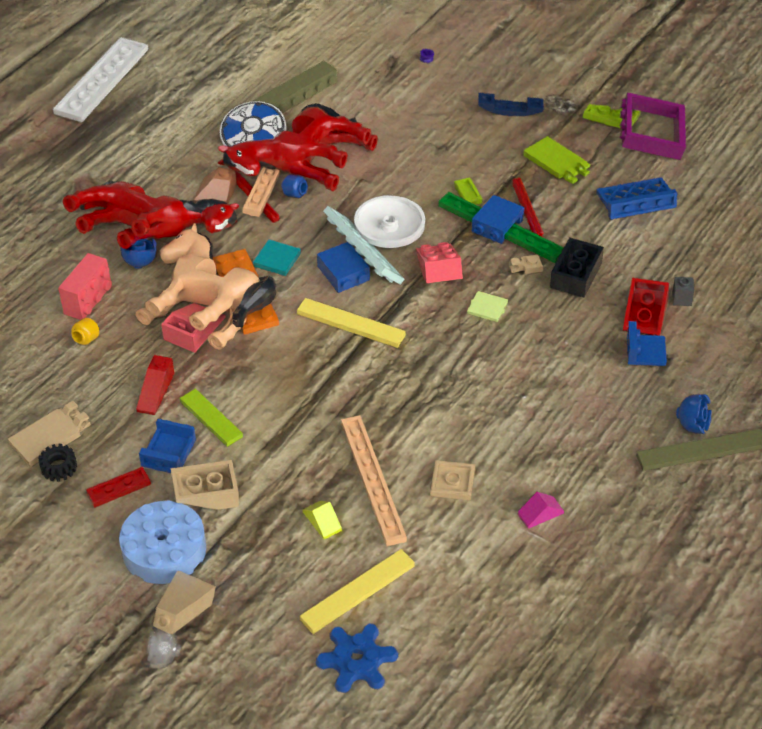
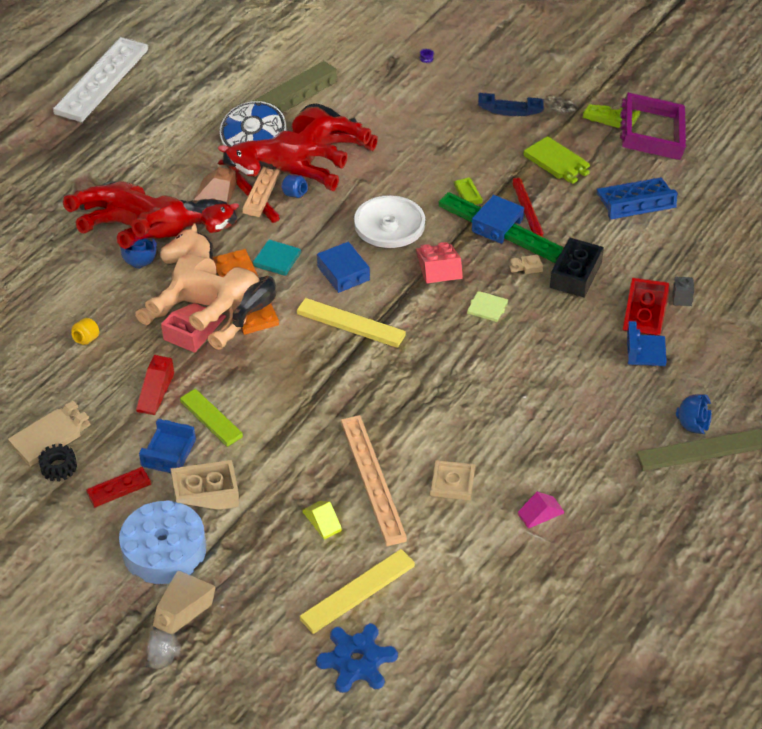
coral brick [58,253,112,320] -> none
light aqua plate [324,206,405,284] -> none

